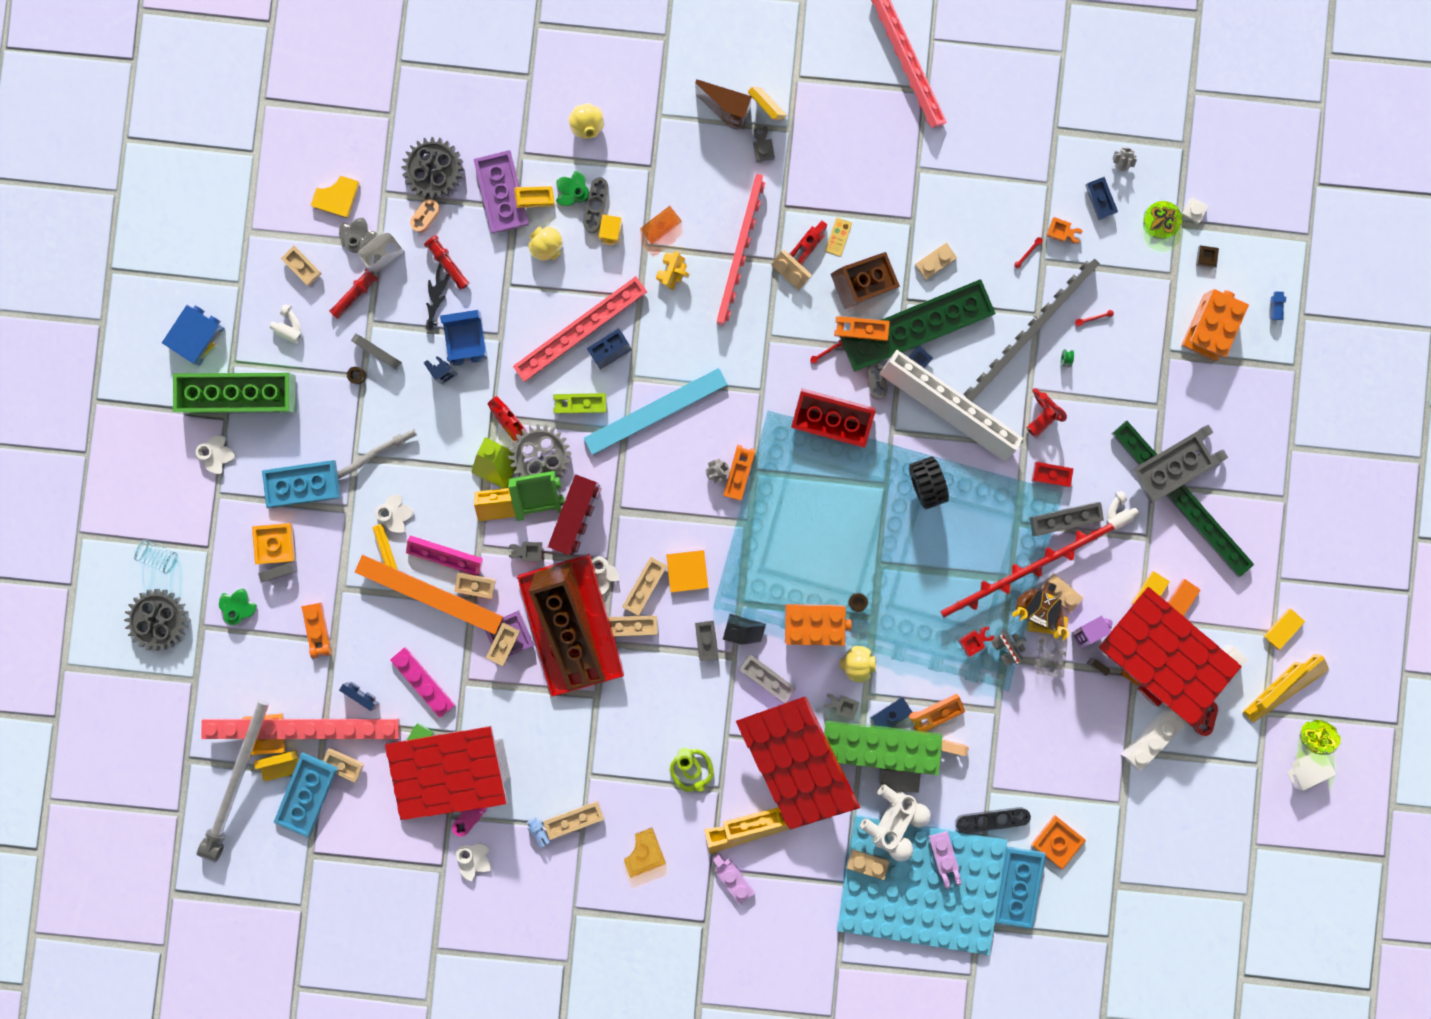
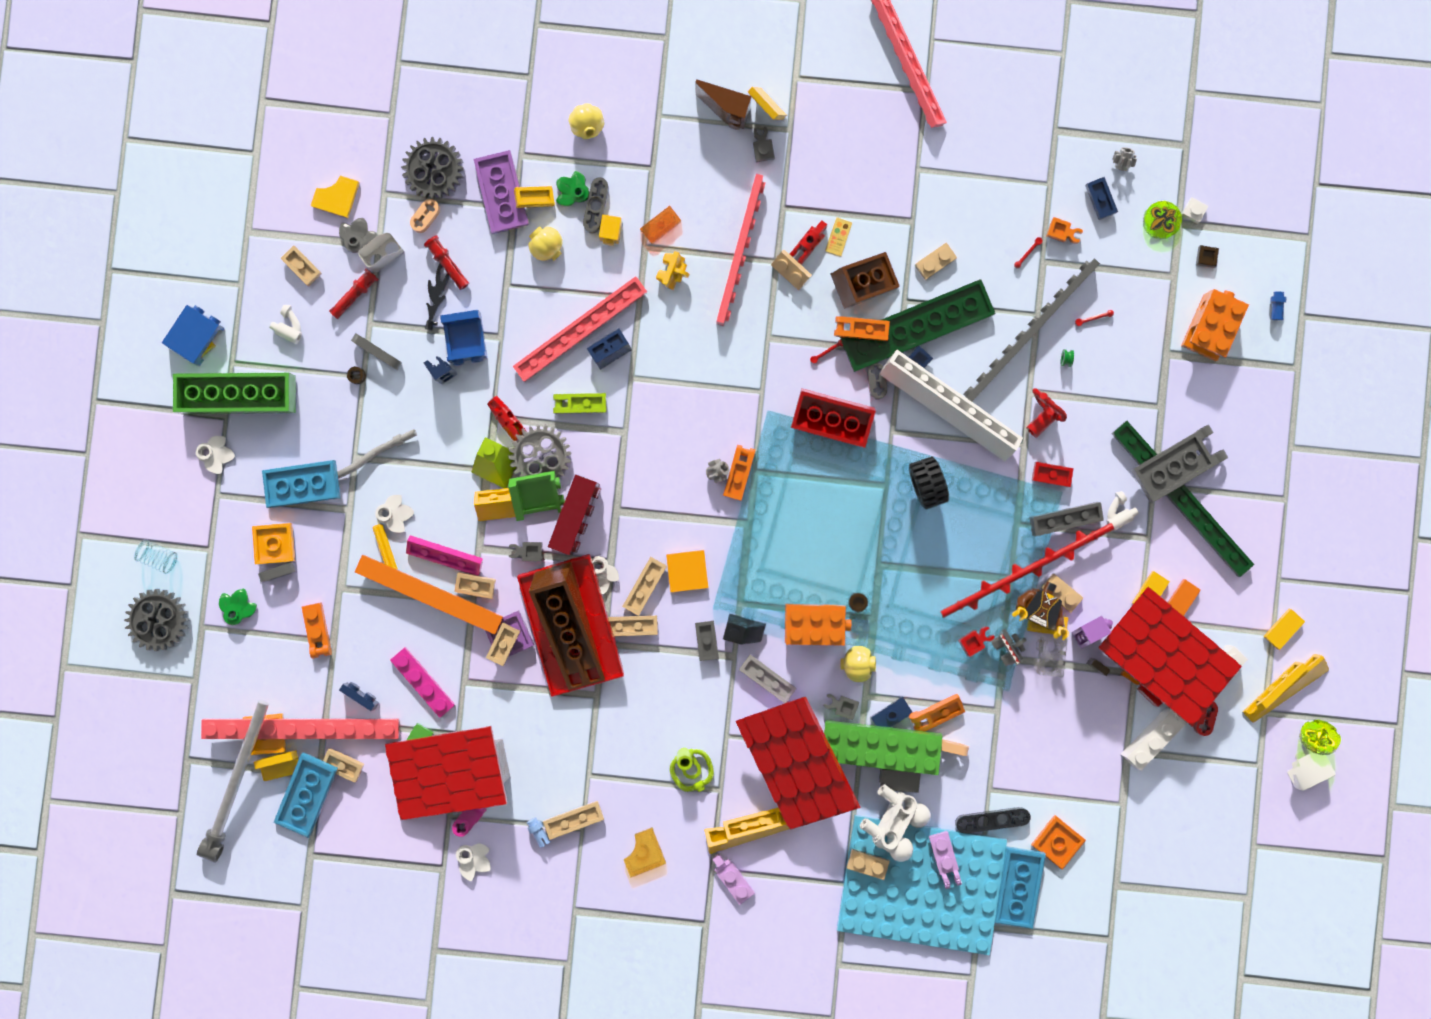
medium azure tile [584,368,728,455] -> none

